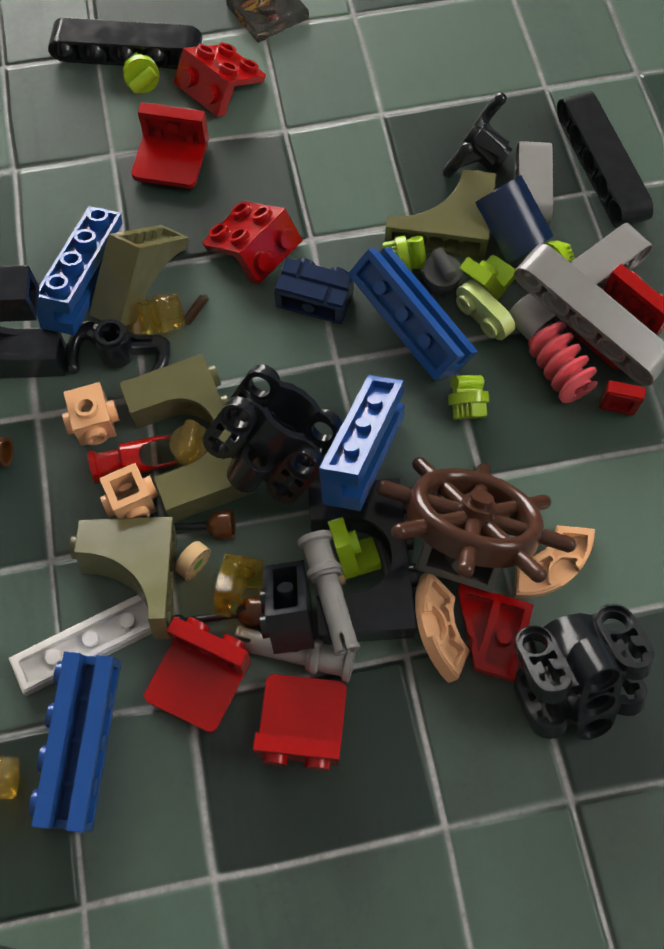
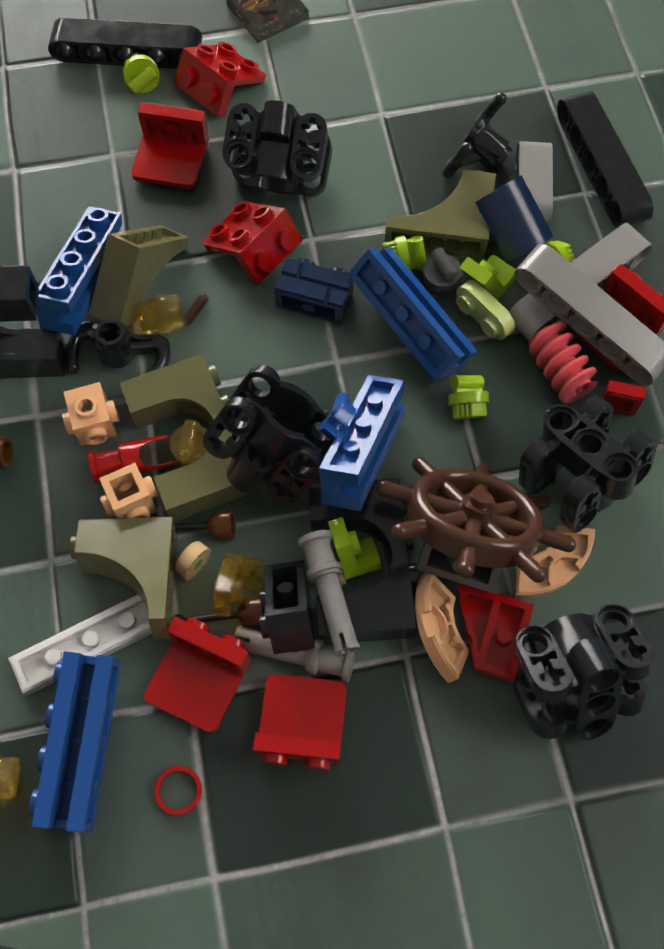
none -> red piece [154,766,202,816]
none -> black piece [222,100,332,197]
none -> blue bar [318,393,356,440]
none -> black piece [519,394,658,533]

